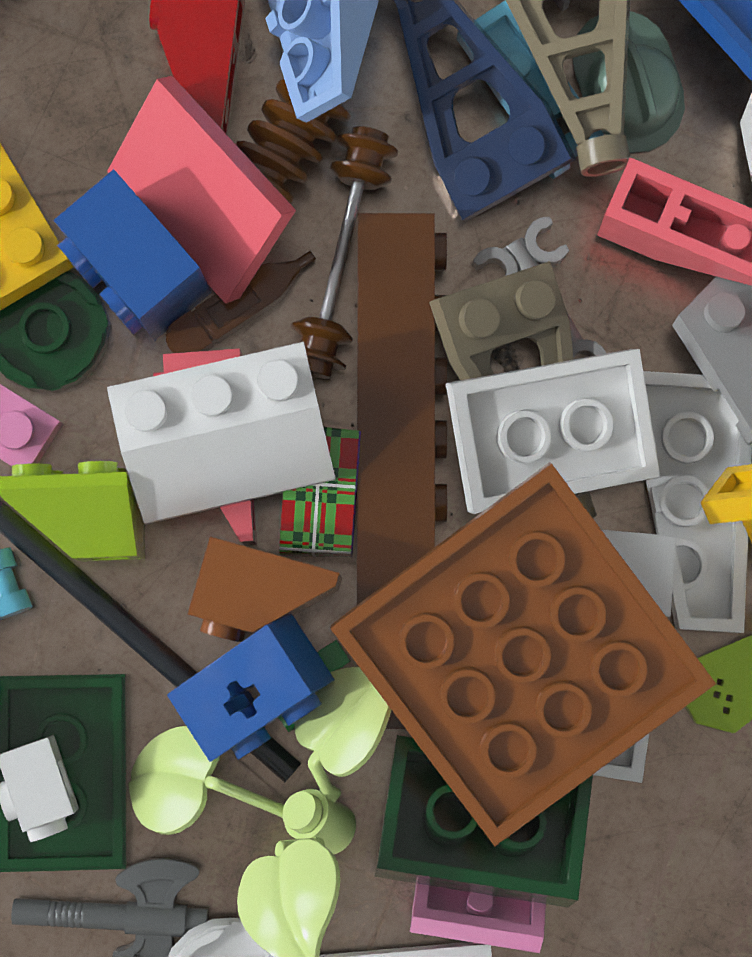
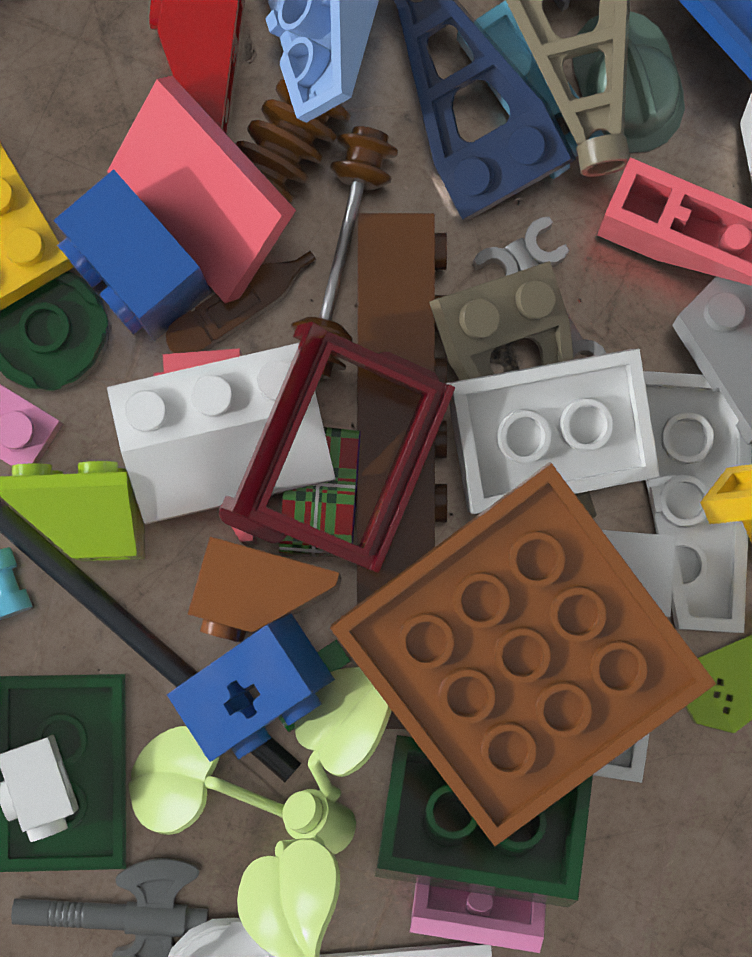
none -> dark red piece [219,322,456,573]

